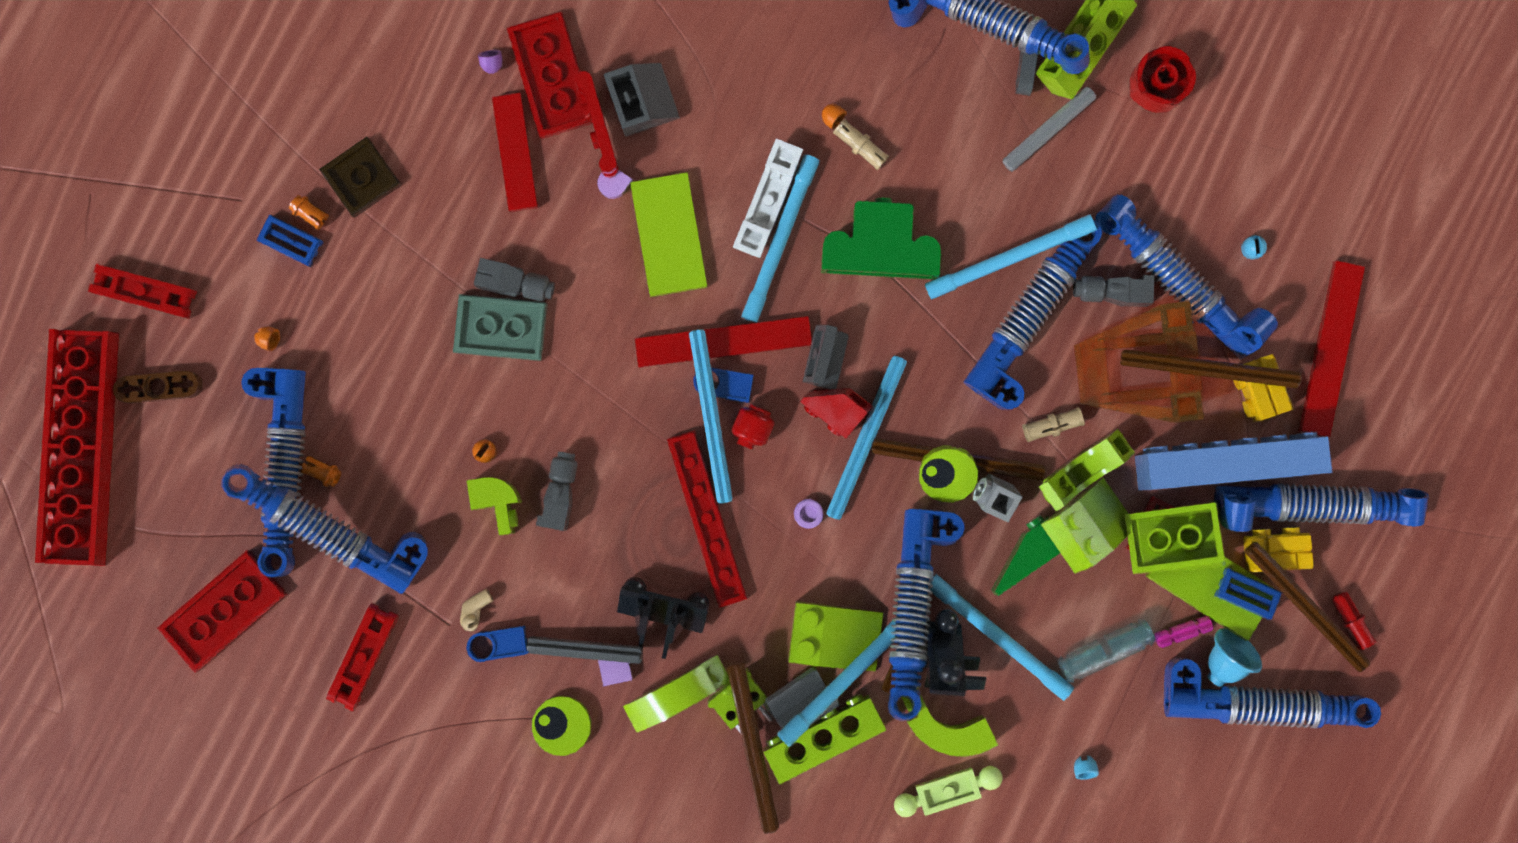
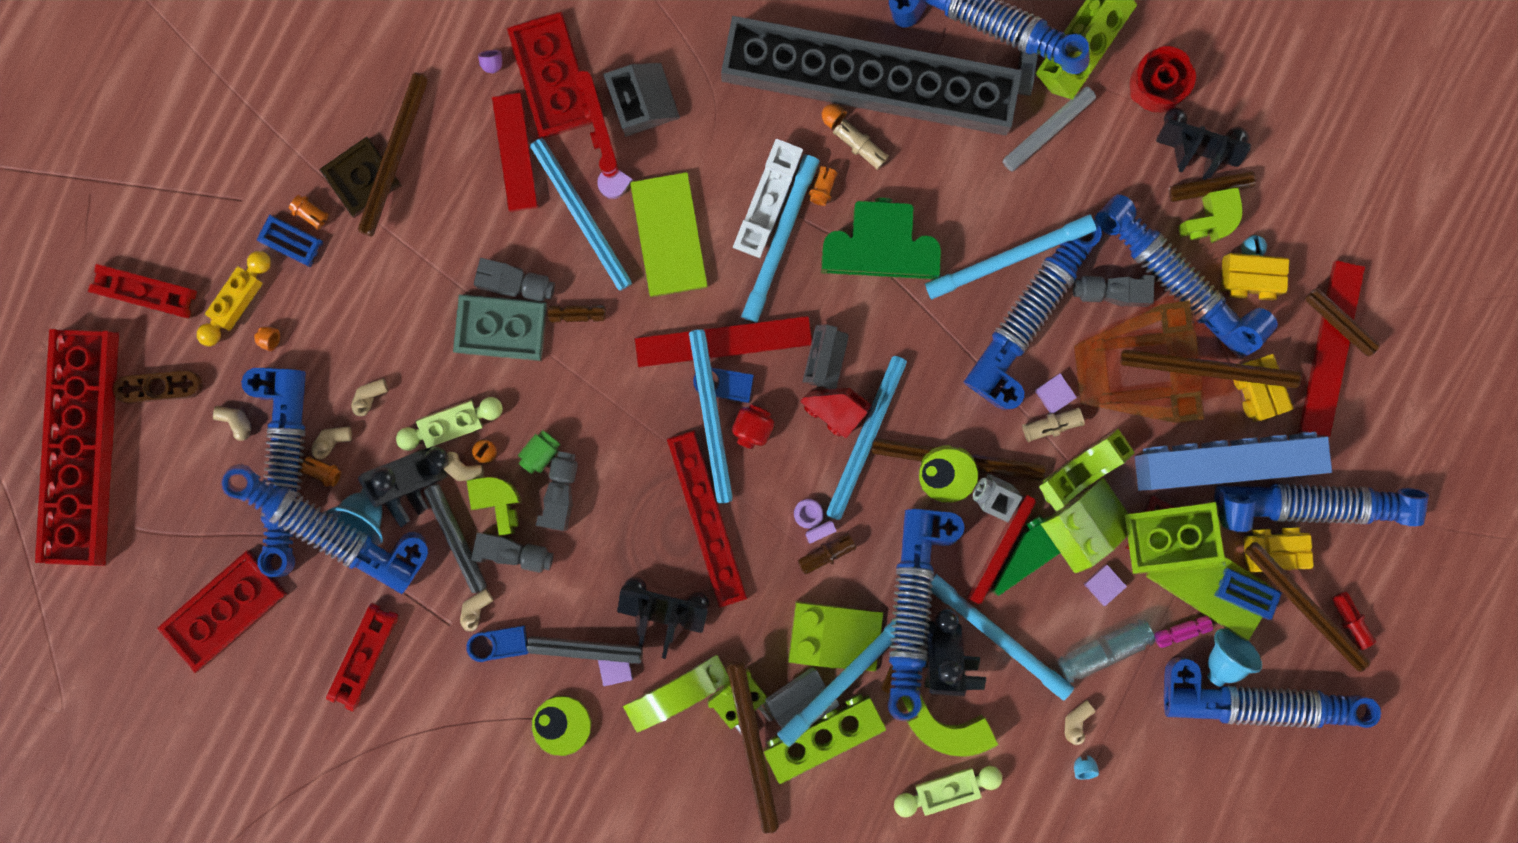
none -> yellow plate [196,251,271,347]
none -> tan arm [213,406,251,441]
none -> tan arm [312,426,352,459]
none -> medium azure hat [326,488,383,545]
none -> tan arm [351,378,388,417]
none -> reddish brown axle [358,72,428,236]
none -> black piece [358,447,449,528]
none -> yellowish green plate [396,397,503,451]
none -> dark grey axle [424,484,487,593]
none -> tan arm [444,452,484,481]
none -> dark grey piece [471,532,554,573]
none -> bright green brick [518,429,561,474]
none -> medium azure axle [530,138,632,291]
none -> reddish brown axle [548,305,606,322]
none -> dark grey brick [721,16,1022,136]
none -> reddish brown axle [798,533,856,574]
none -> lavender tile [805,521,836,544]
none -> orange pin [809,166,838,206]
none -> red tile [967,495,1036,604]
none -> lavender tile [1034,374,1077,414]
none -> tan arm [1064,700,1096,745]
none -> lavender tile [1084,564,1127,606]
none -> black piece [1156,108,1251,180]
none -> reddish brown axle [1169,171,1256,202]
none -> lime brick [1178,187,1242,243]
none -> yellow brick [1220,253,1289,300]
none -> reddish brown axle [1305,288,1380,356]

